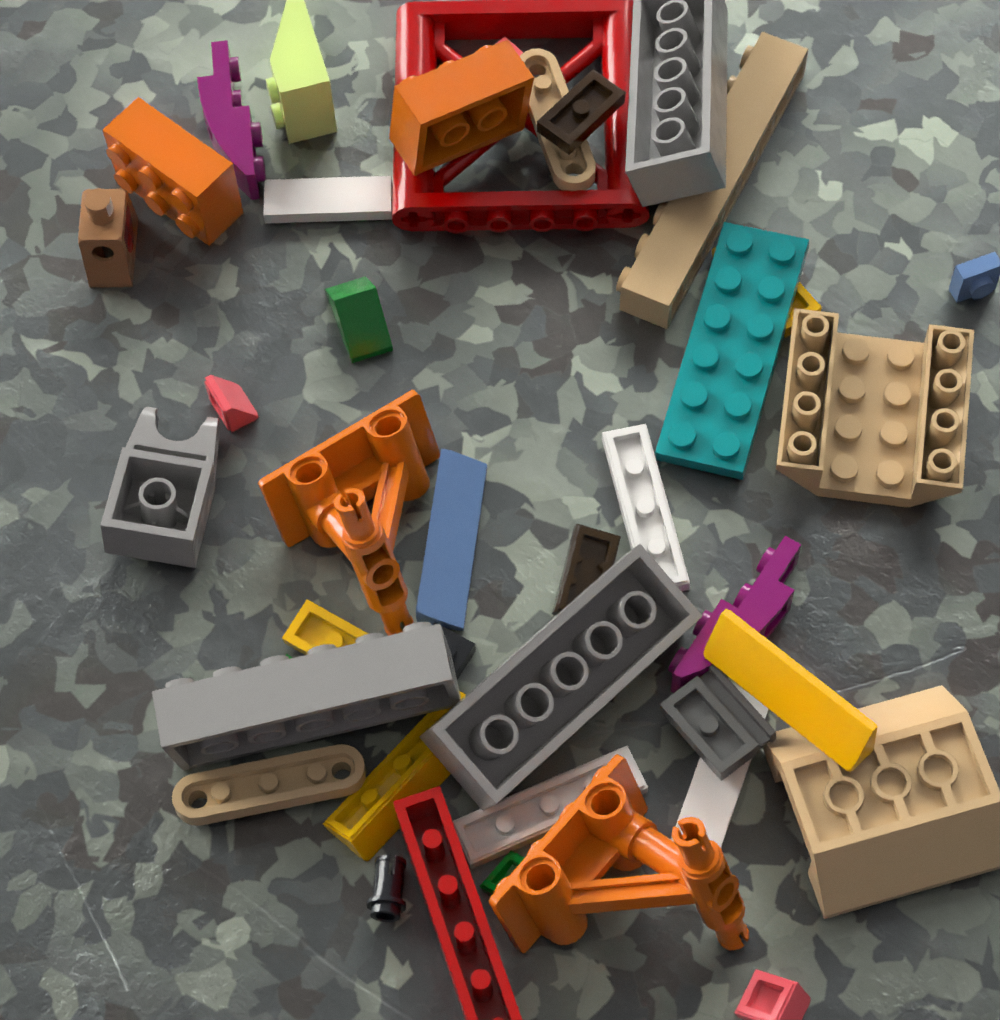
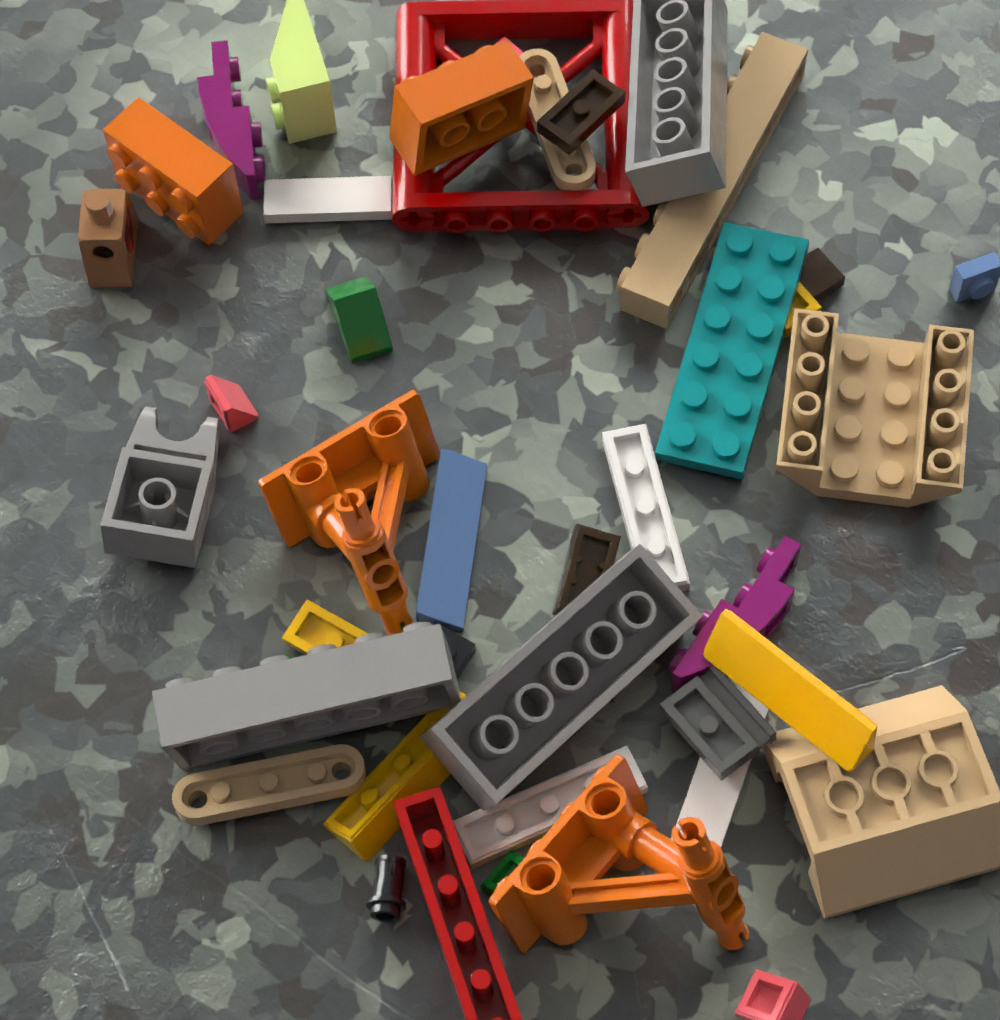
none -> dark brown tile [799,247,845,302]

